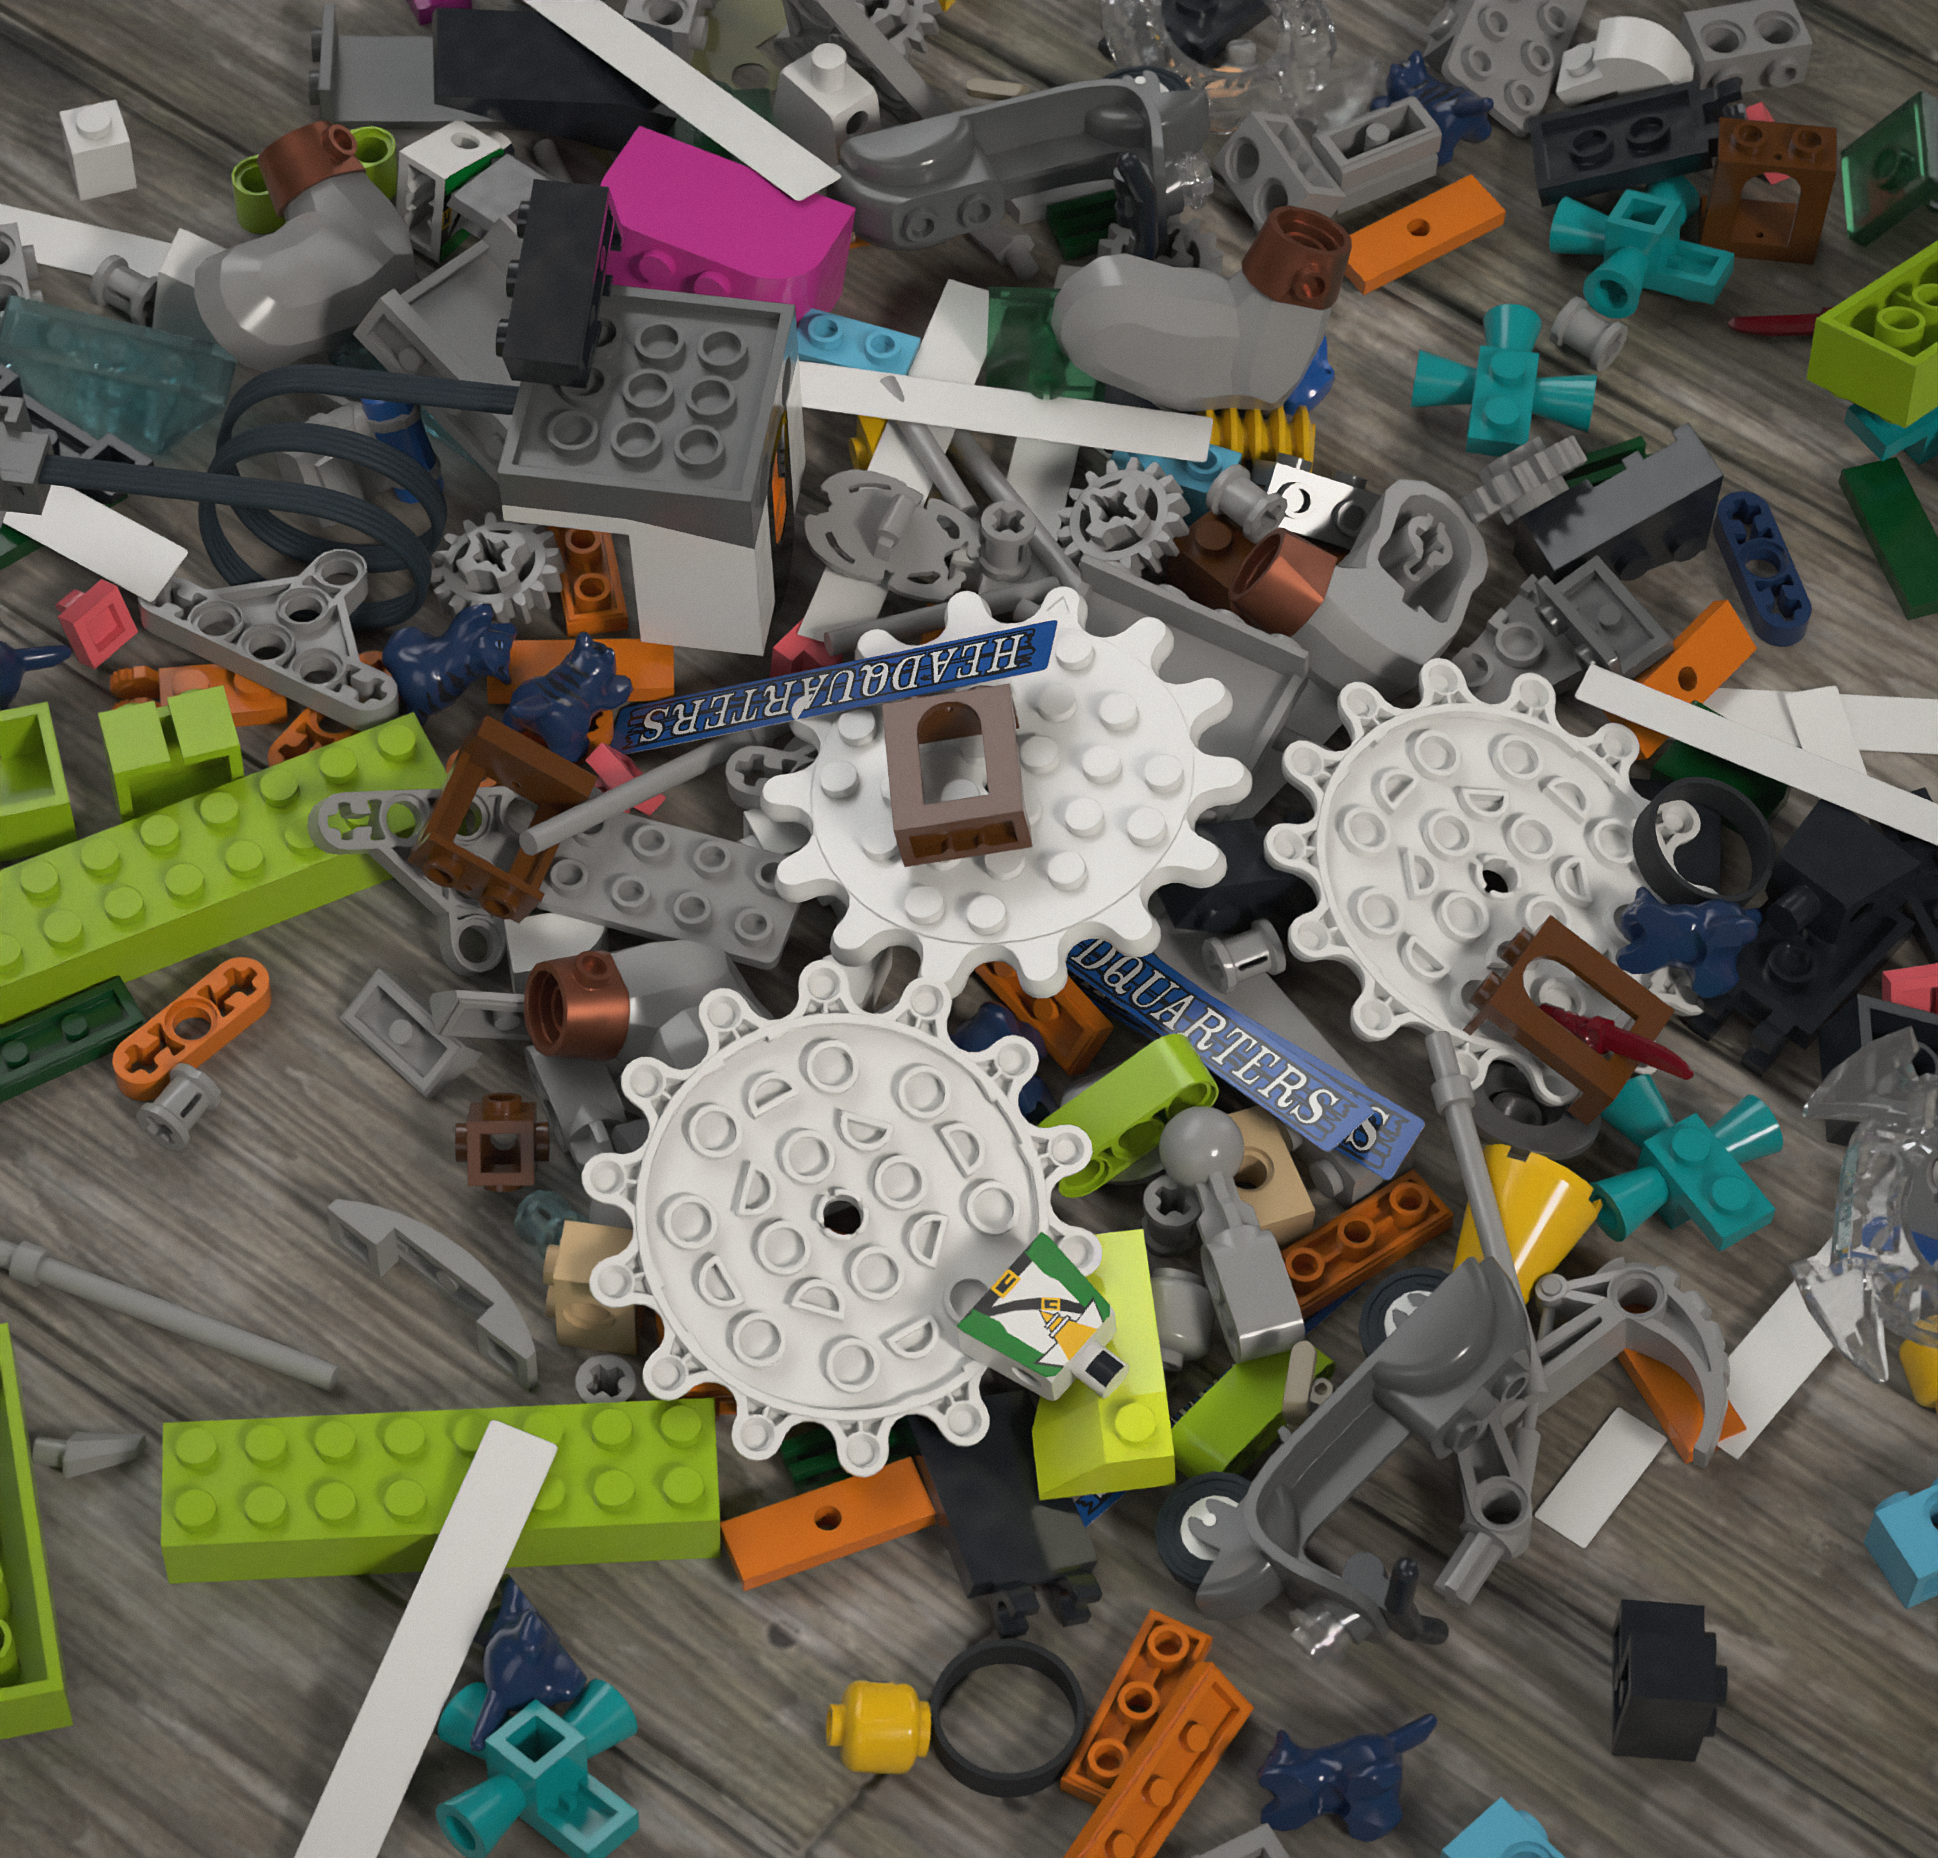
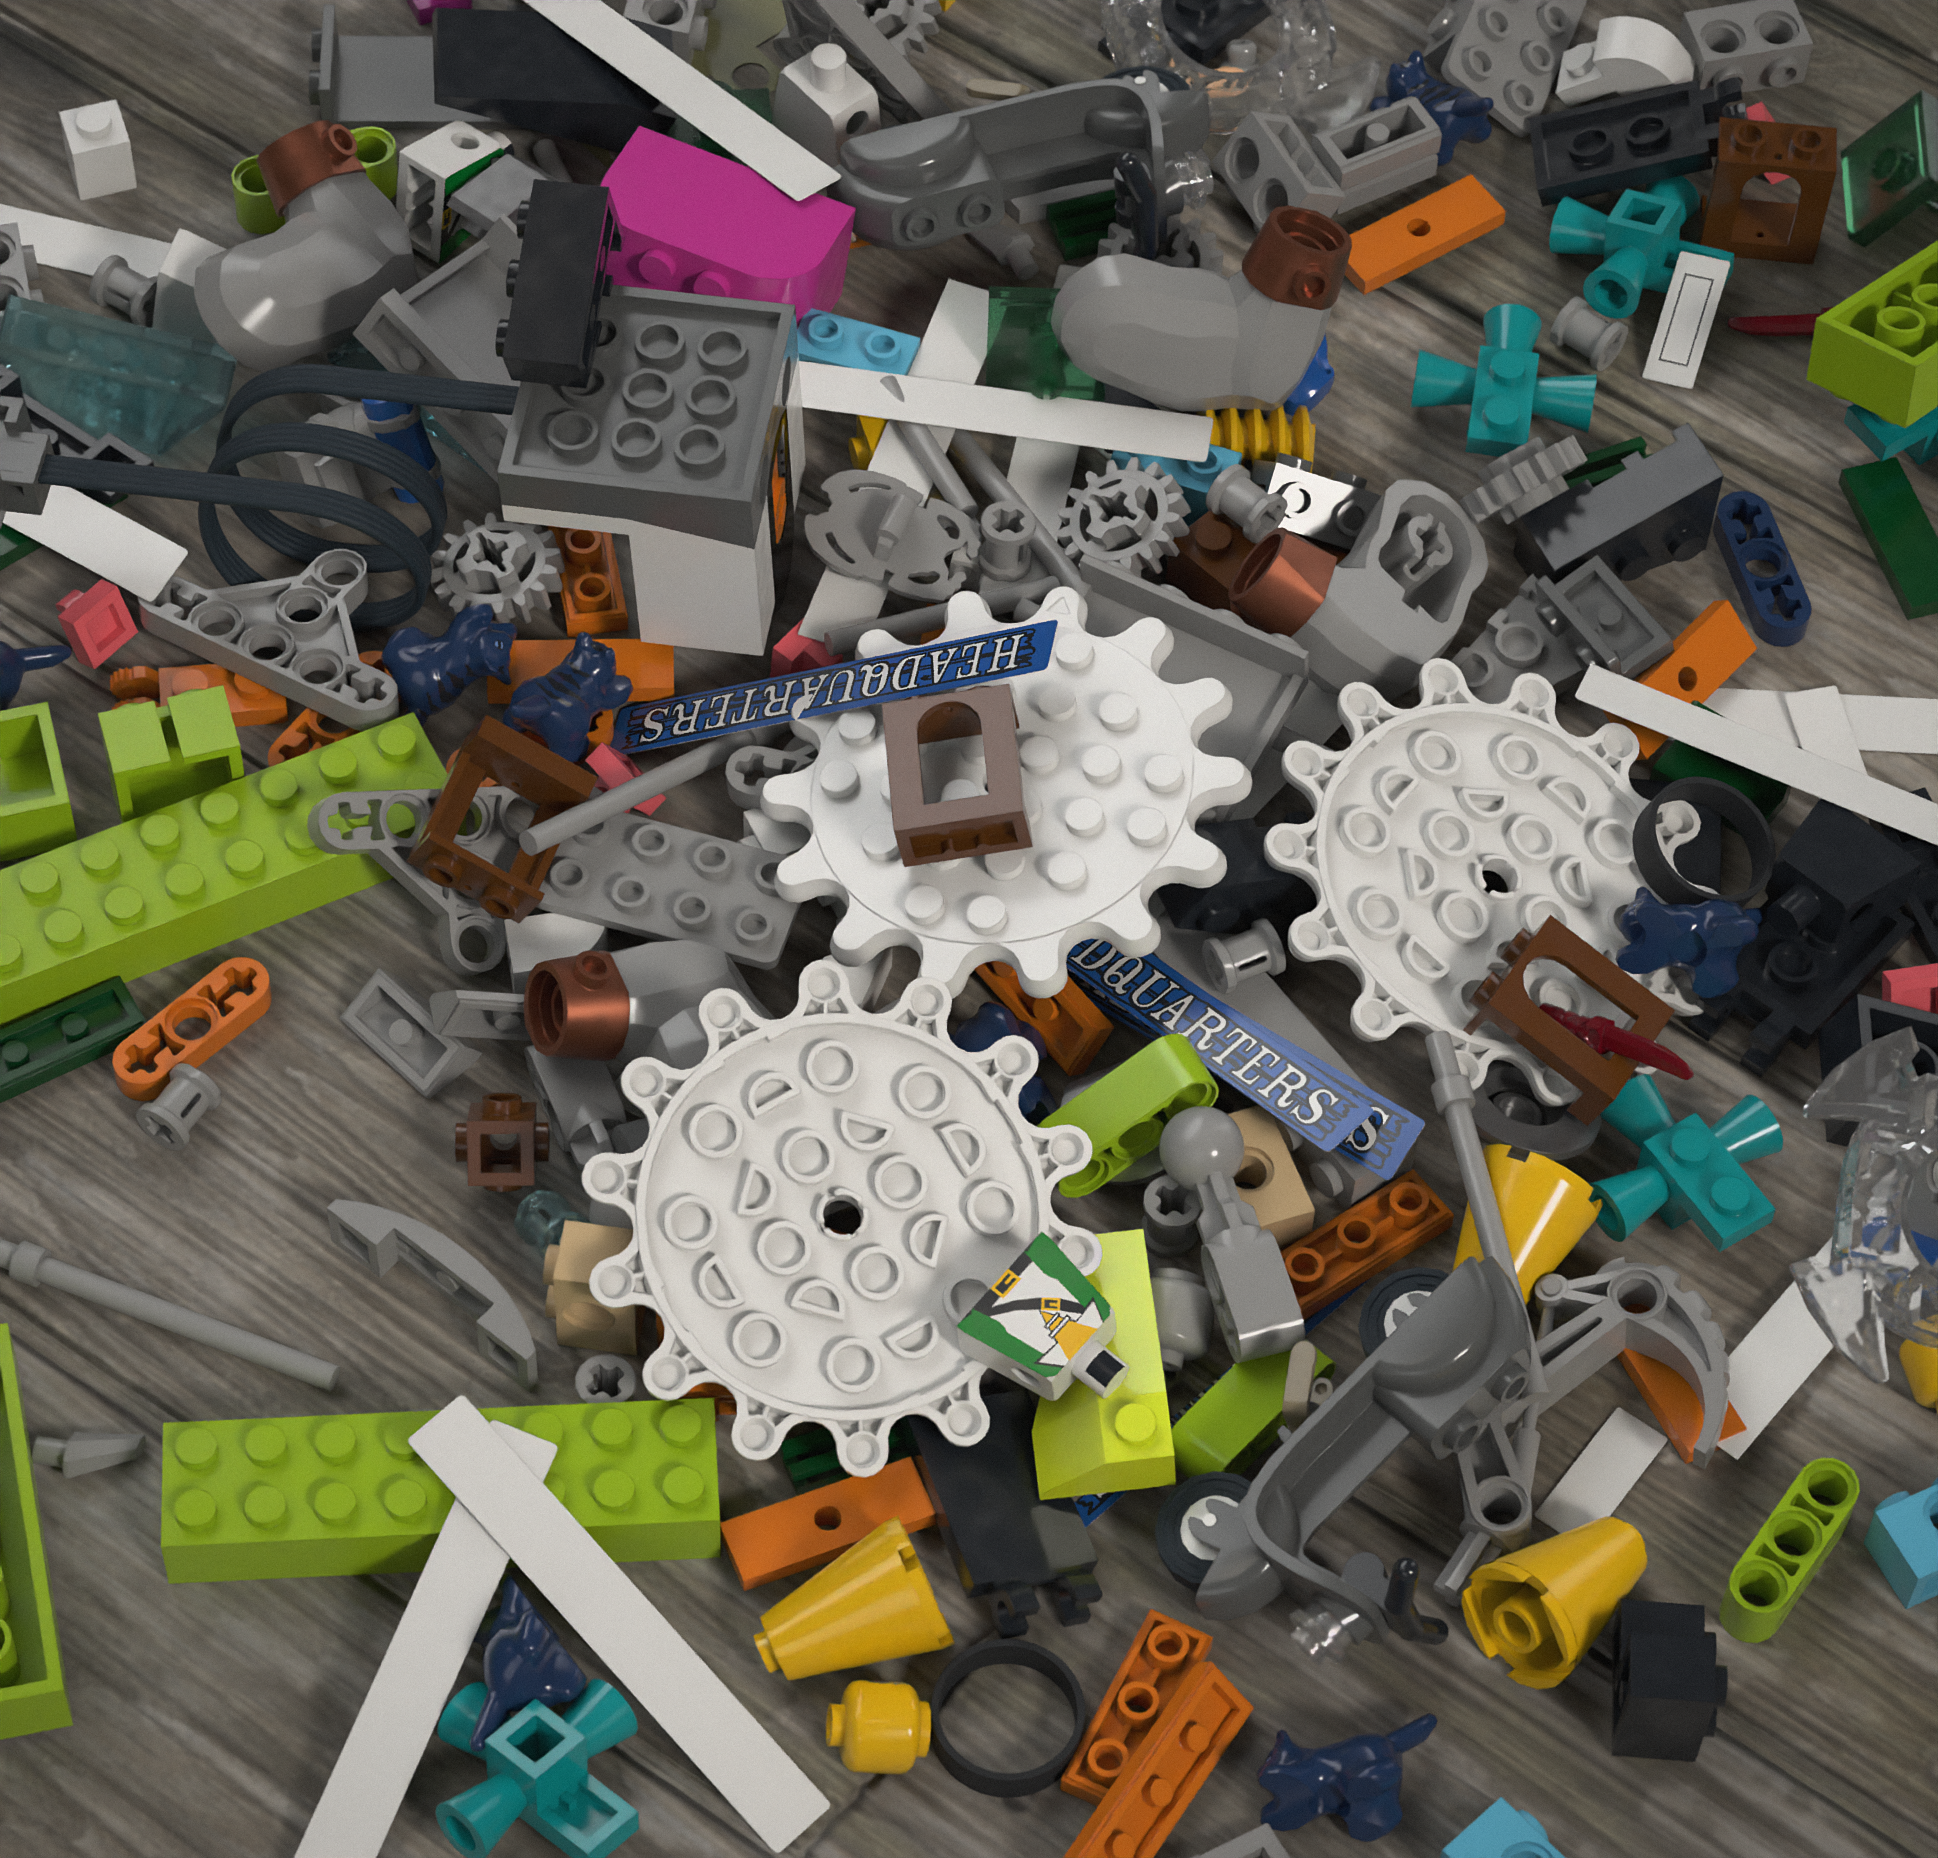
none -> white sticker [408,1395,830,1853]
none -> yellow cone [753,1516,955,1681]
none -> yellow cone [1461,1516,1647,1690]
none -> white sticker [1642,251,1730,389]
none -> lime beam [1719,1458,1860,1643]

